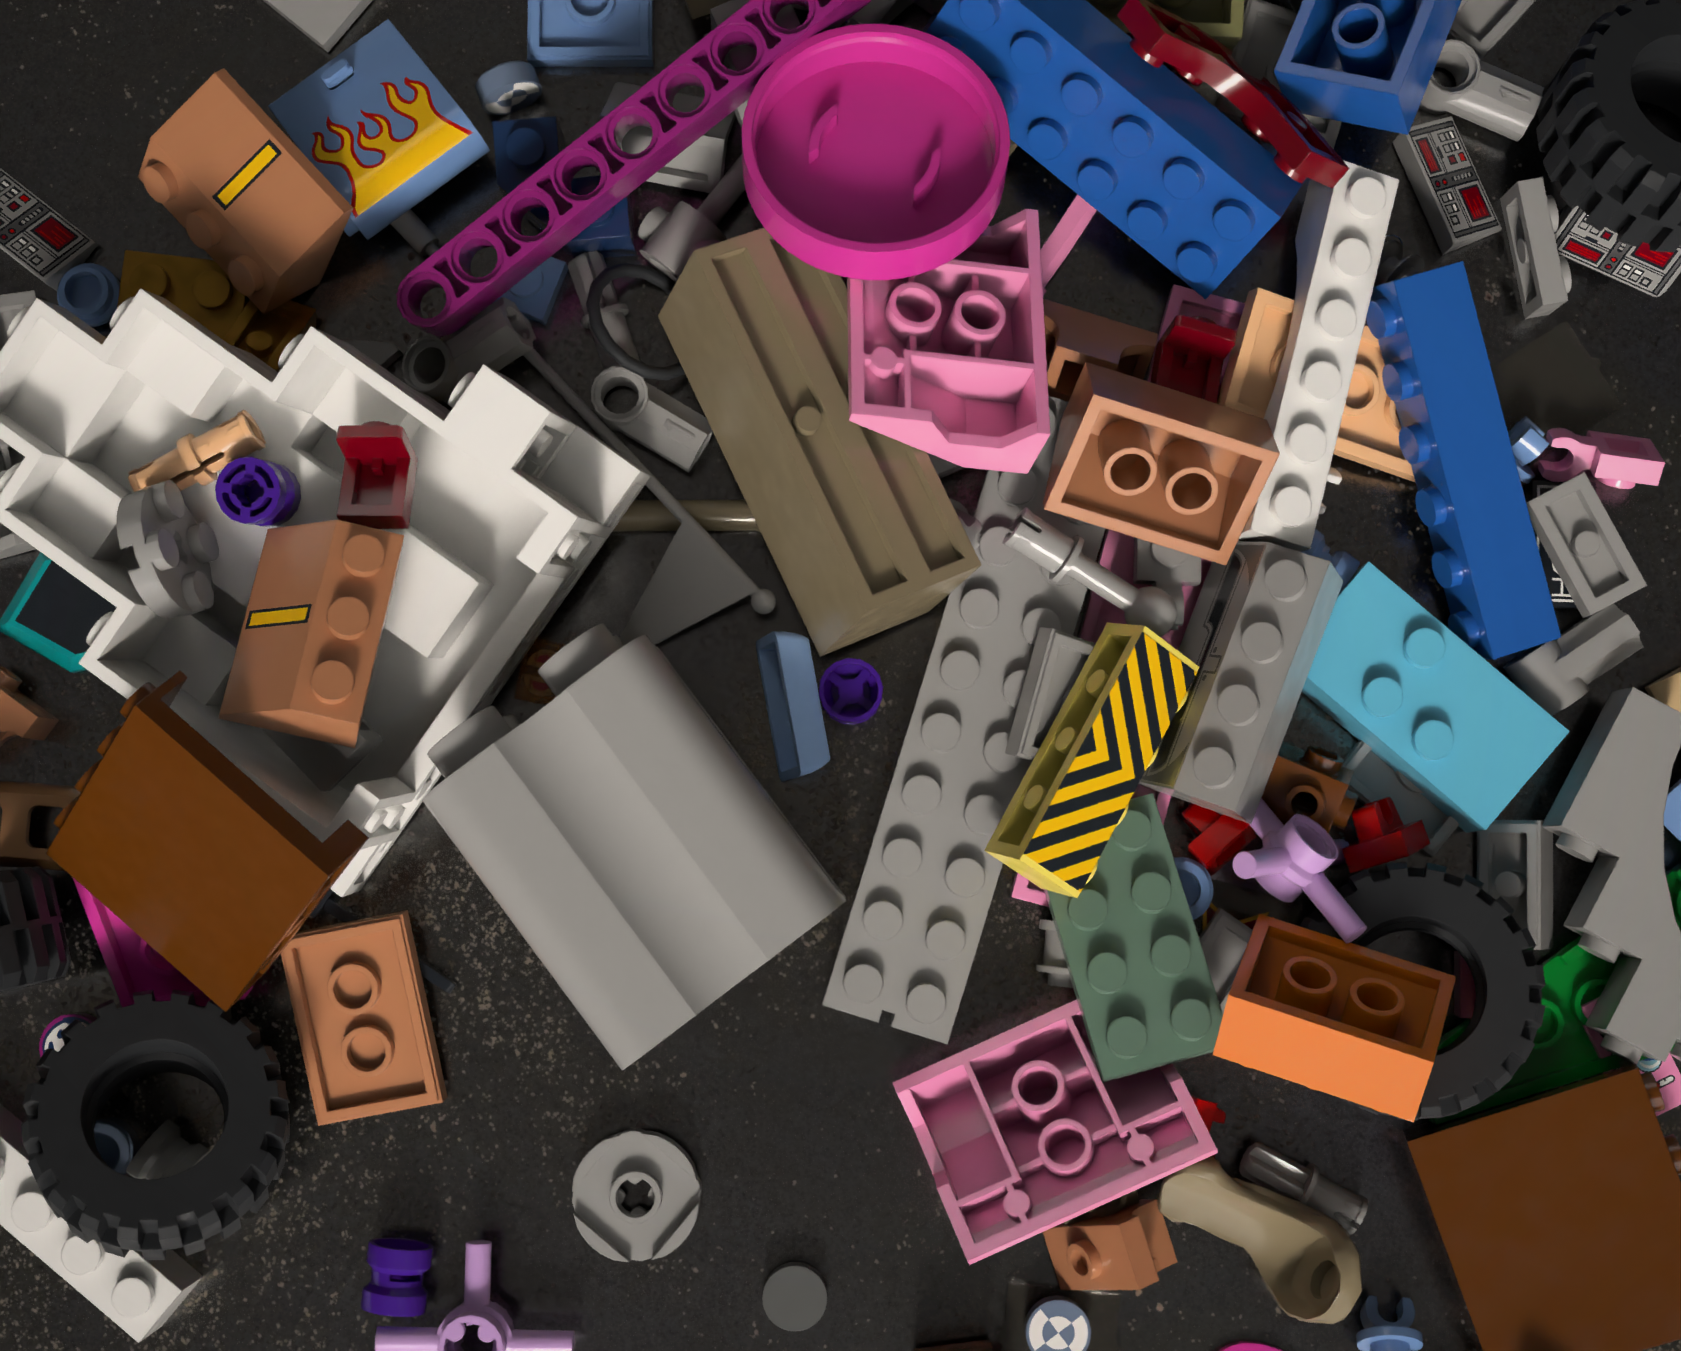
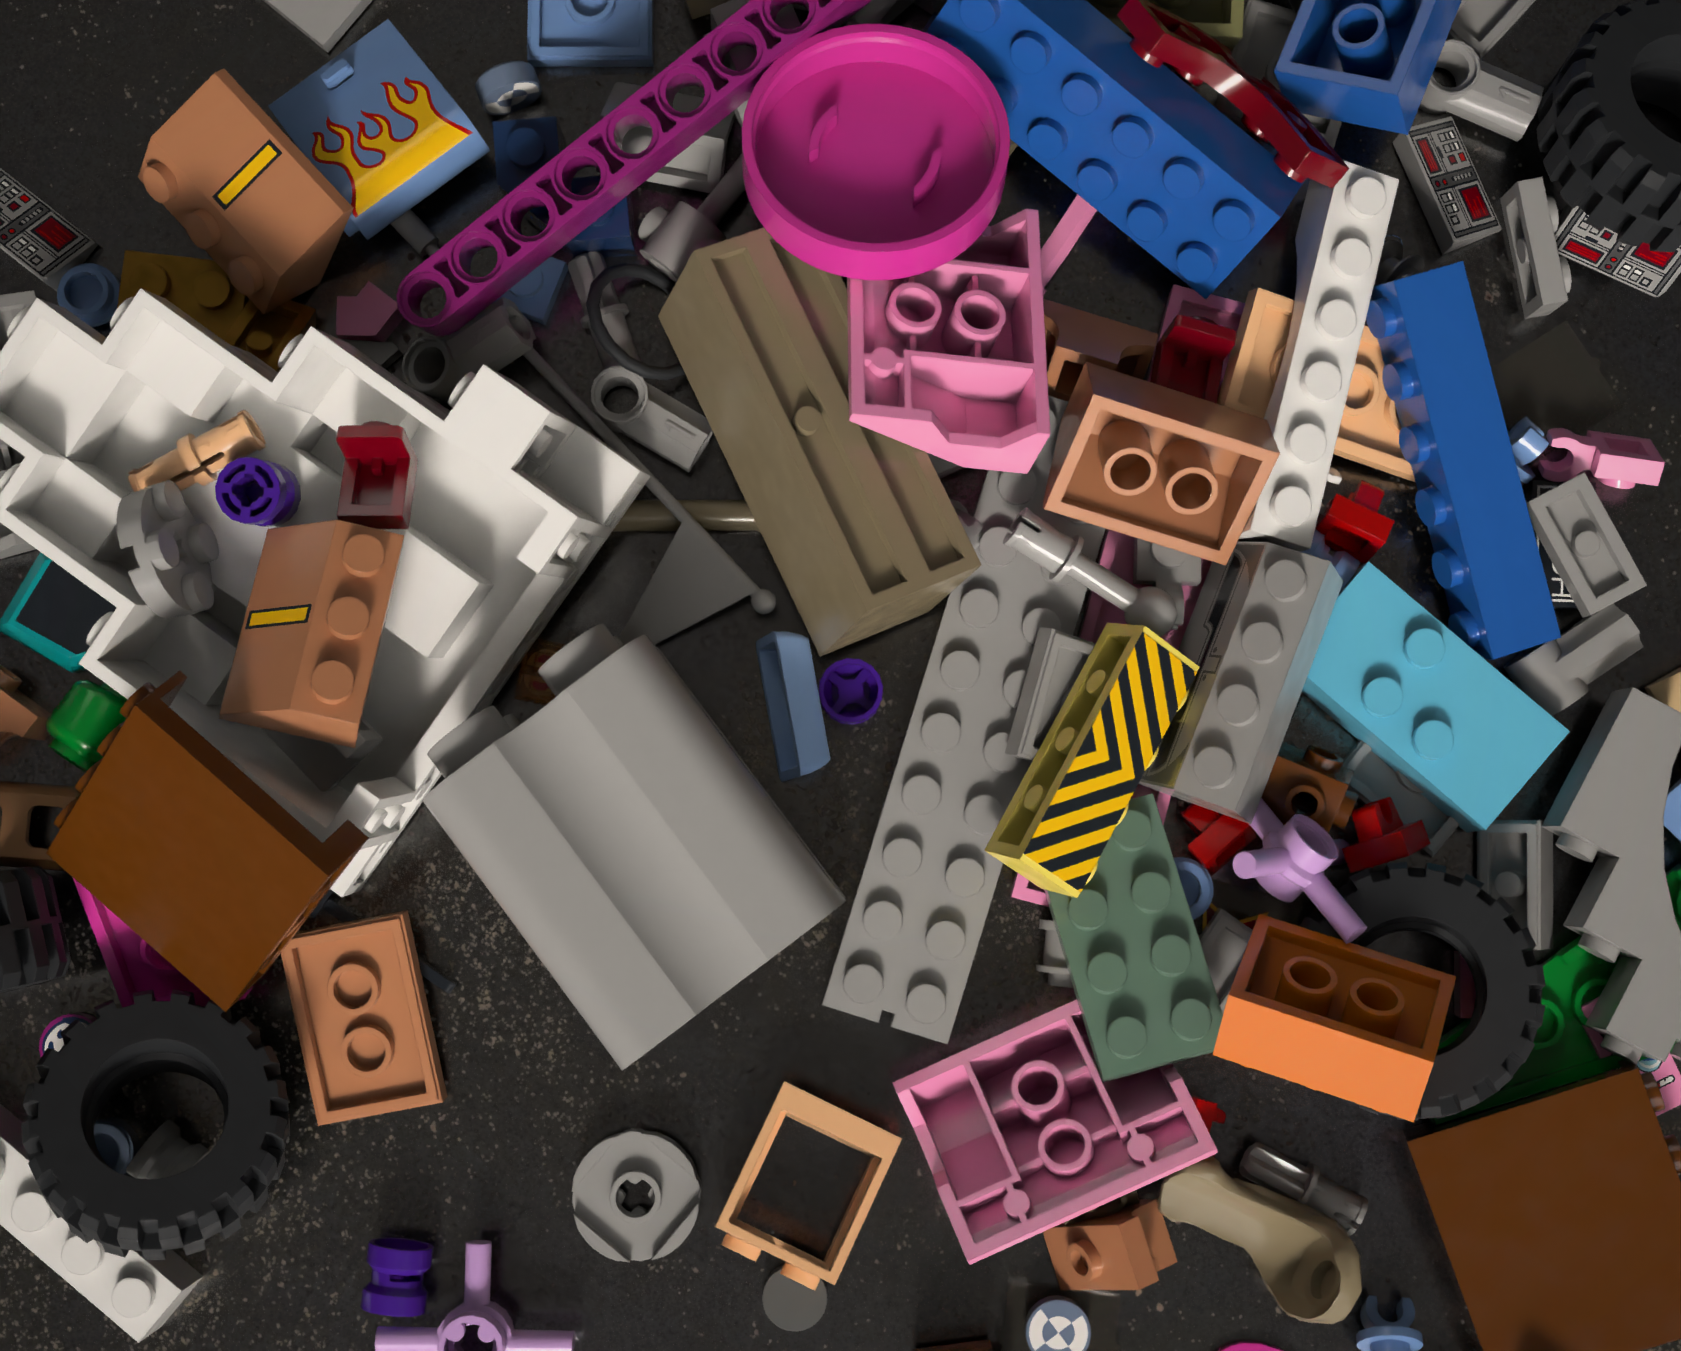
none -> green head [46,680,128,773]
none -> bright pink piece [336,281,404,342]
none -> light nougat window [714,1081,902,1291]
none -> red tile [1316,480,1395,564]

